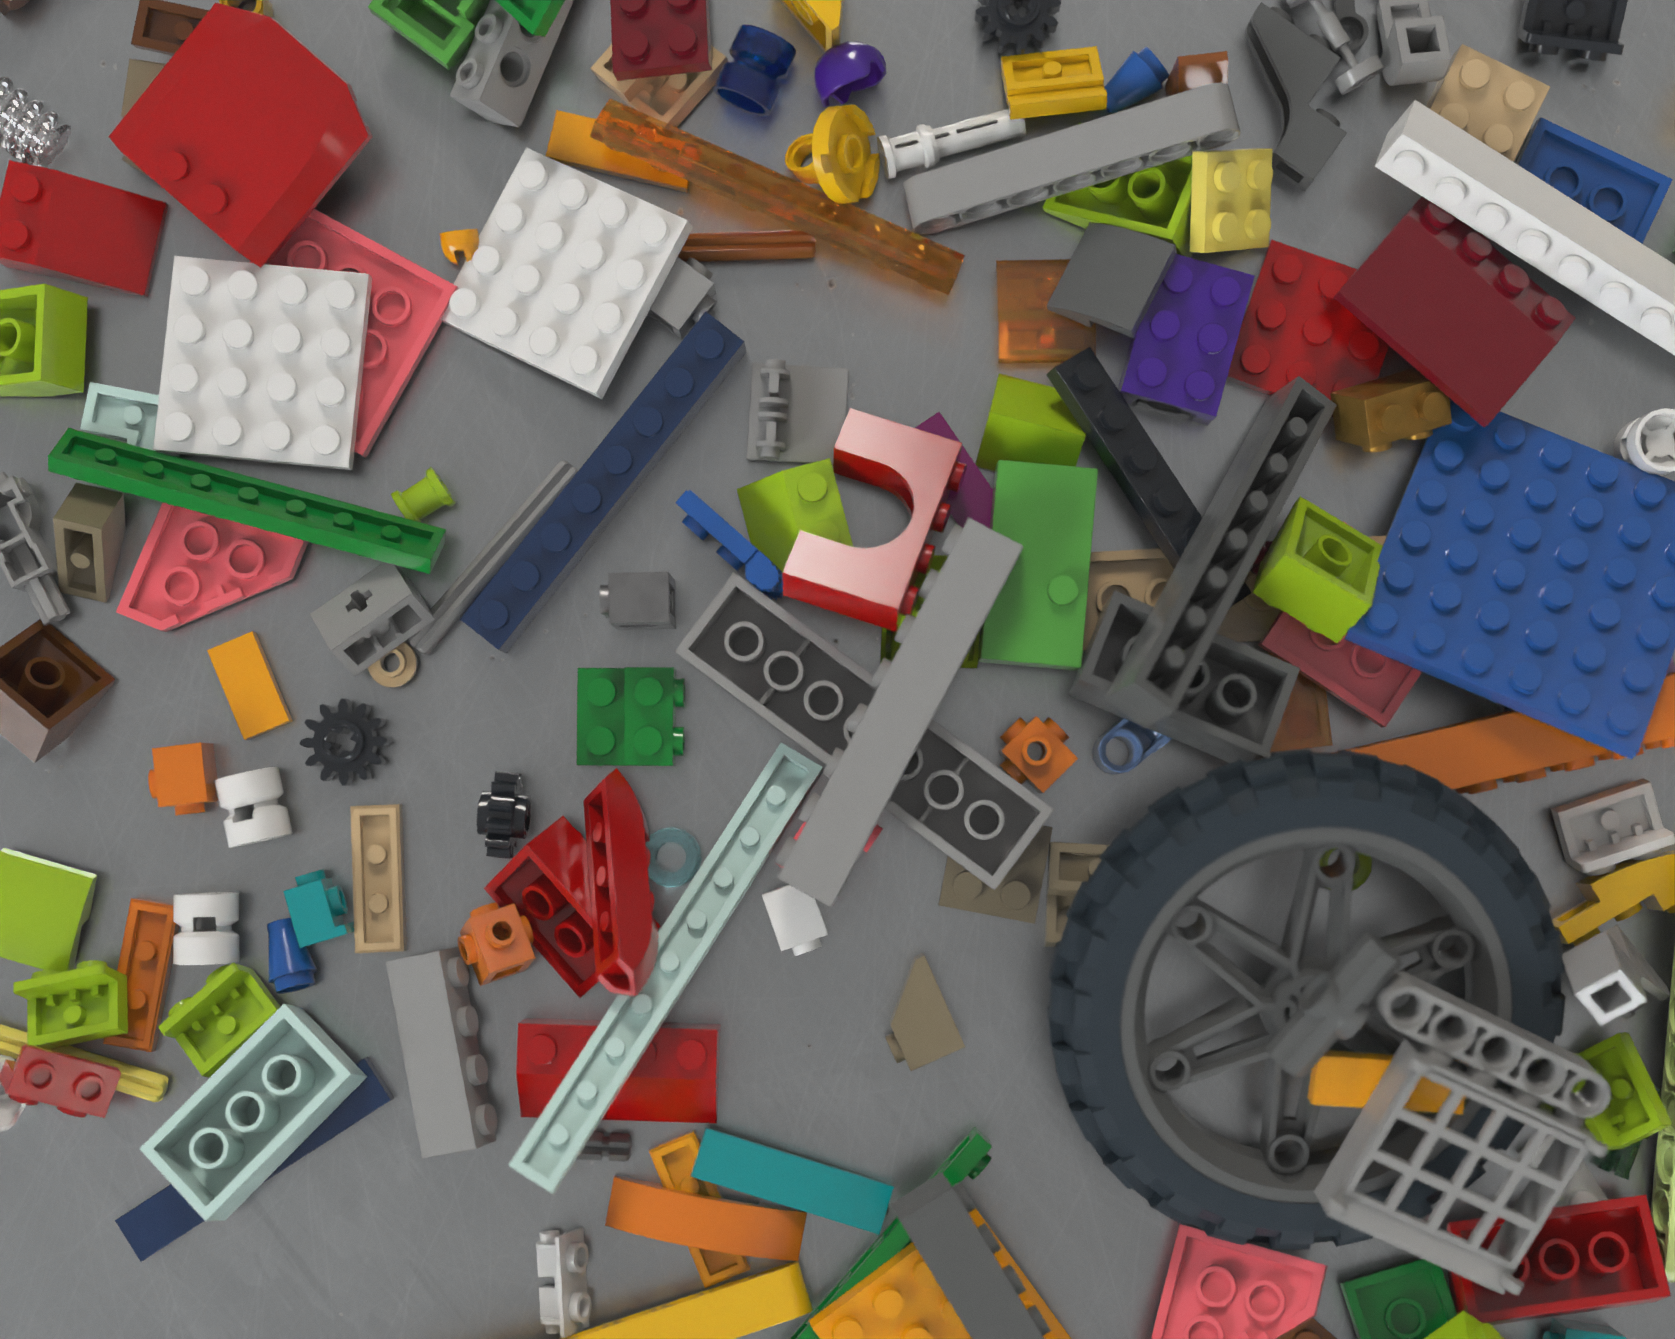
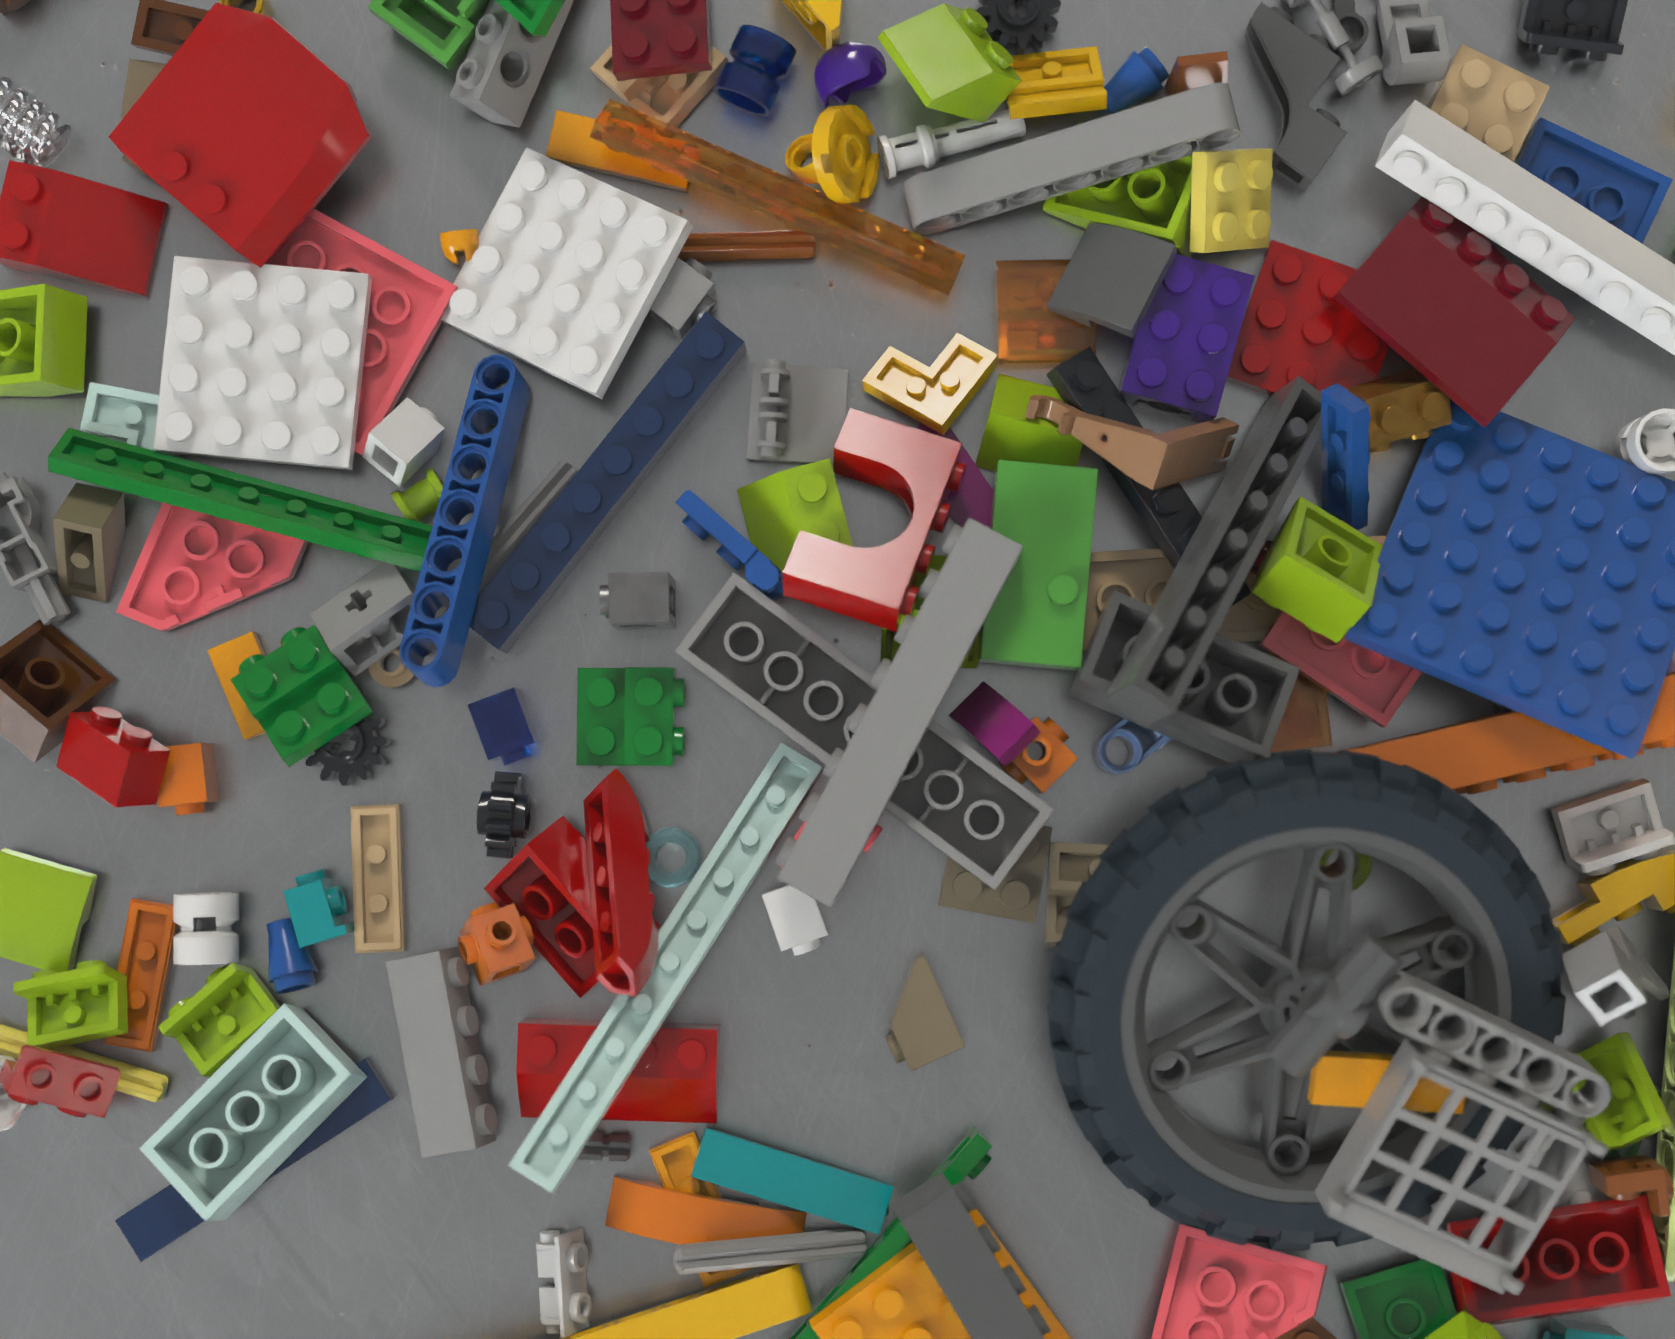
white wheel [214,767,293,848] -> none
none -> red brick [56,706,170,808]
none -> green plate [230,625,373,767]
none -> white brick [362,397,445,487]
none -> blue beam [399,354,530,687]
none -> clear blue brick [468,687,540,766]
none -> light grey axle [673,1228,867,1275]
none -> plate [862,333,998,435]
none -> lime slope [877,3,1022,123]
none -> magenta slope [949,681,1041,767]
none -> medium nougat hinge [1025,395,1239,490]
none -> blue plate [1321,383,1371,530]
none -> dark orange bracket [1588,1154,1674,1217]

